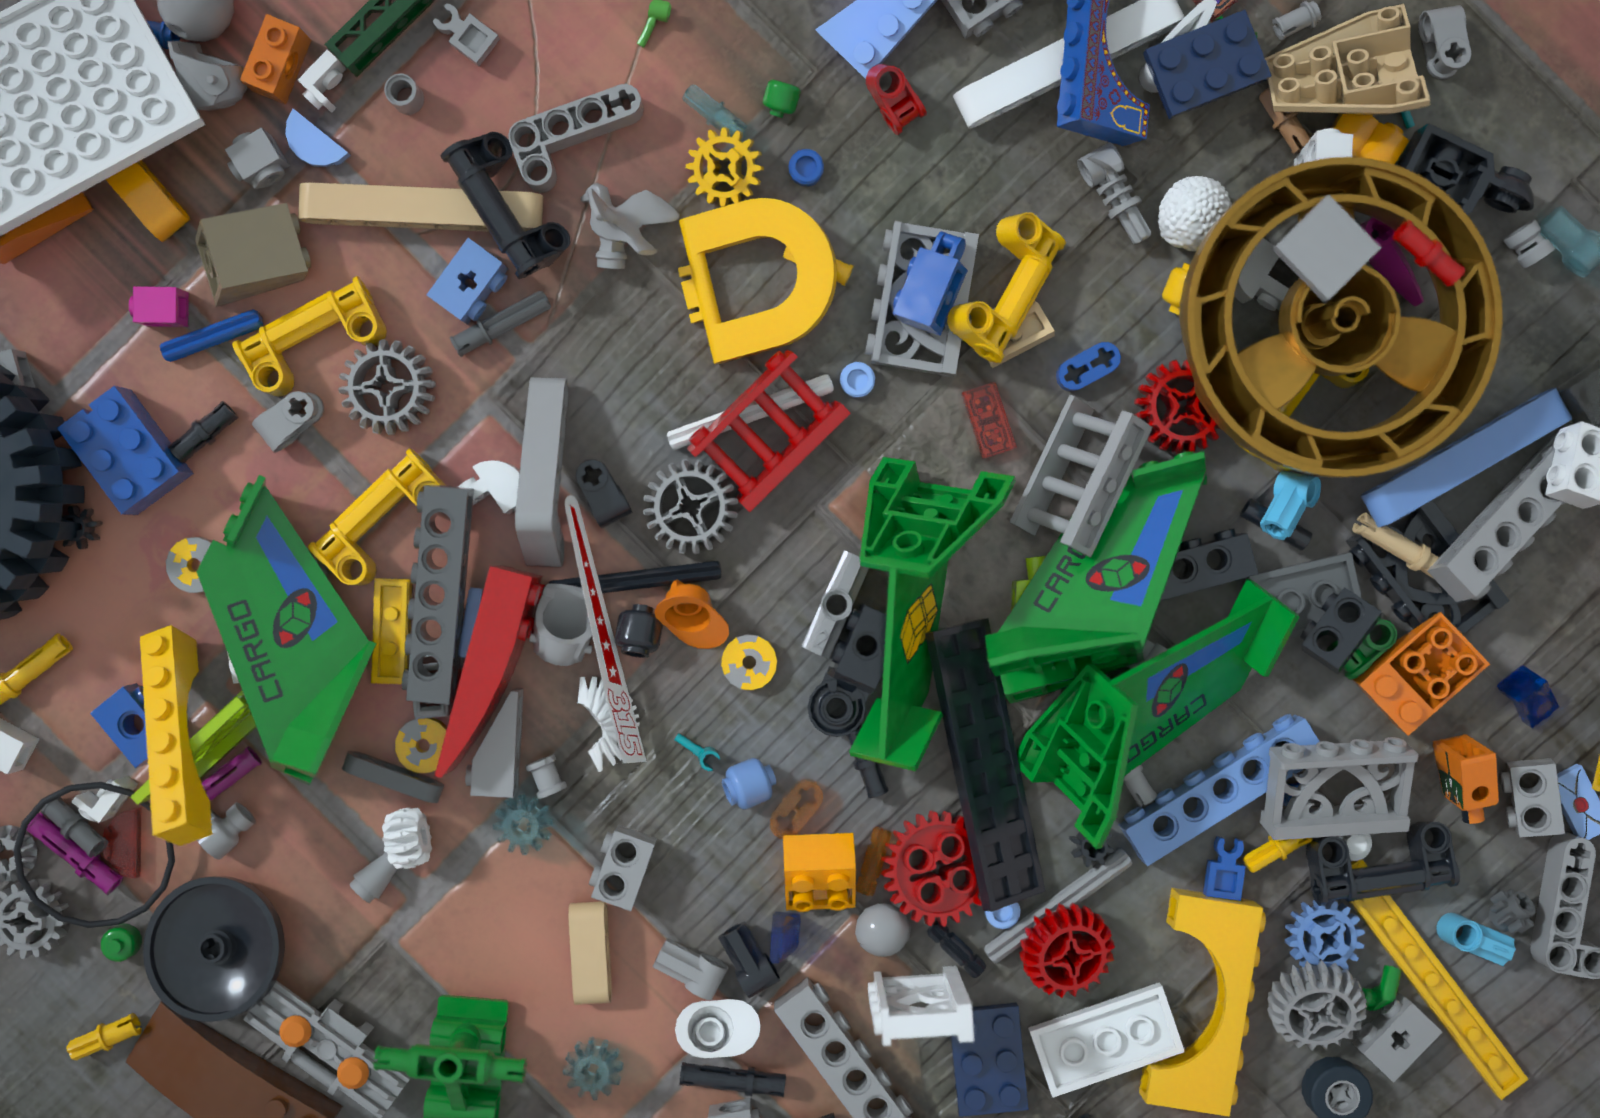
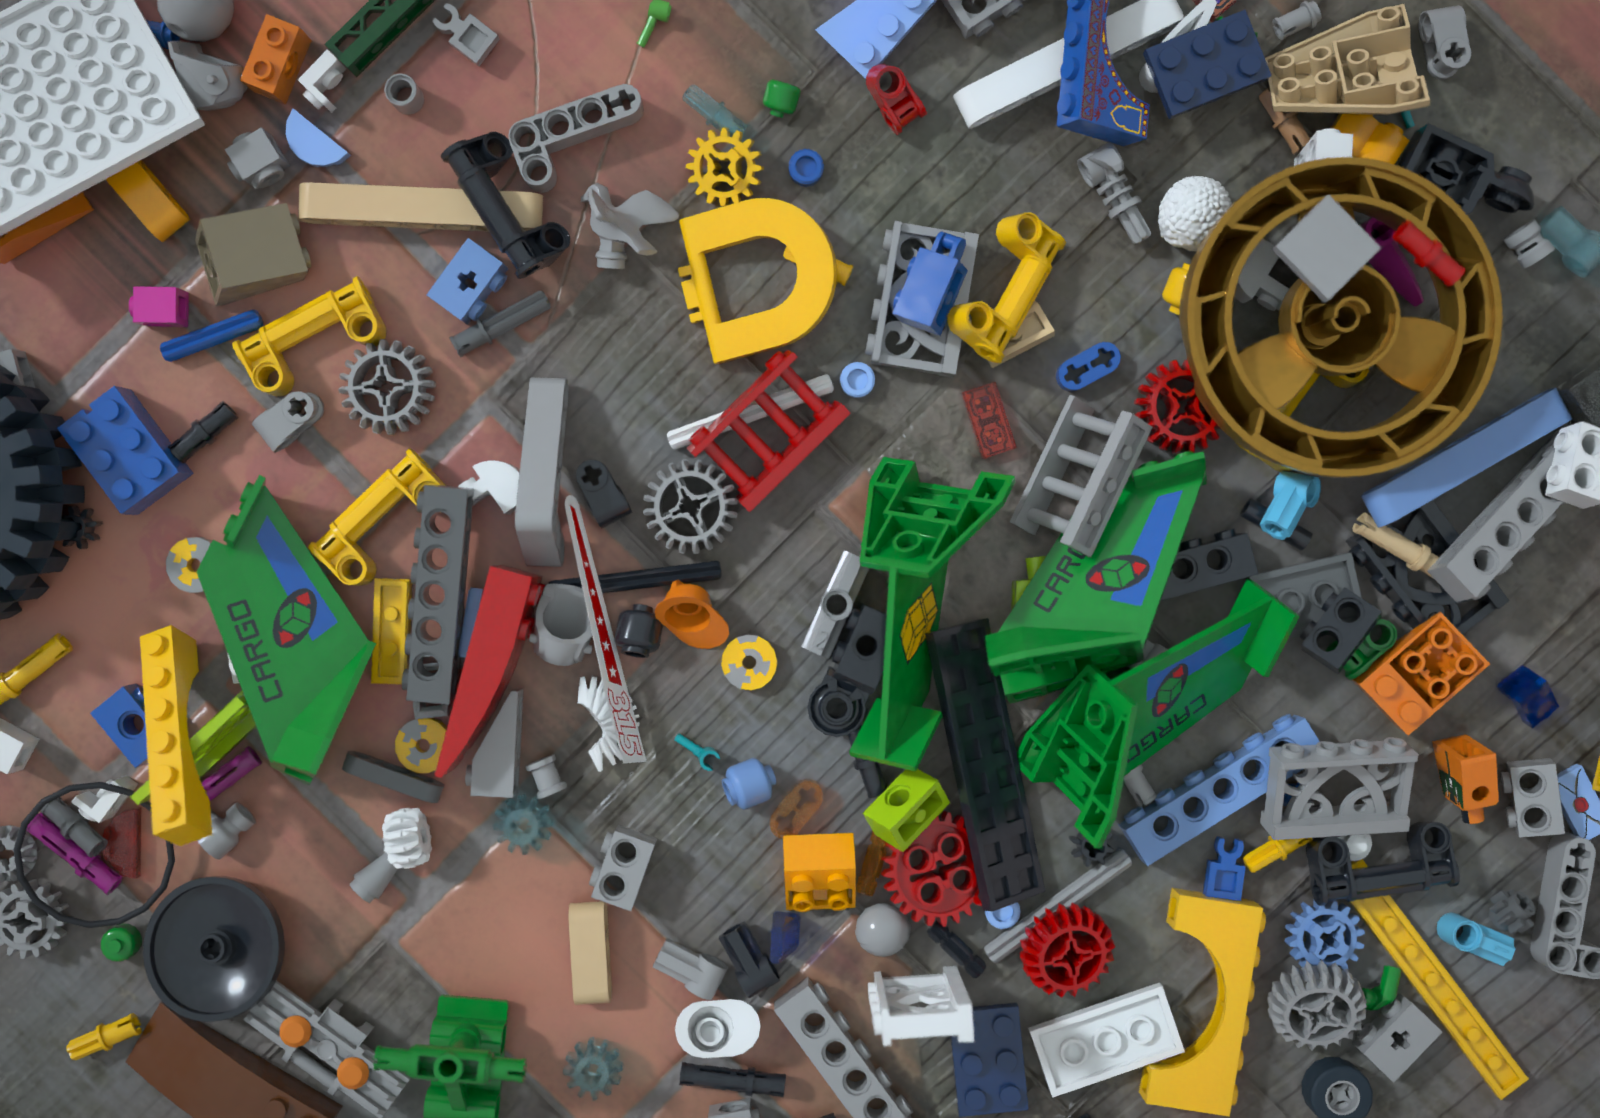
none -> lime brick [862,769,950,852]

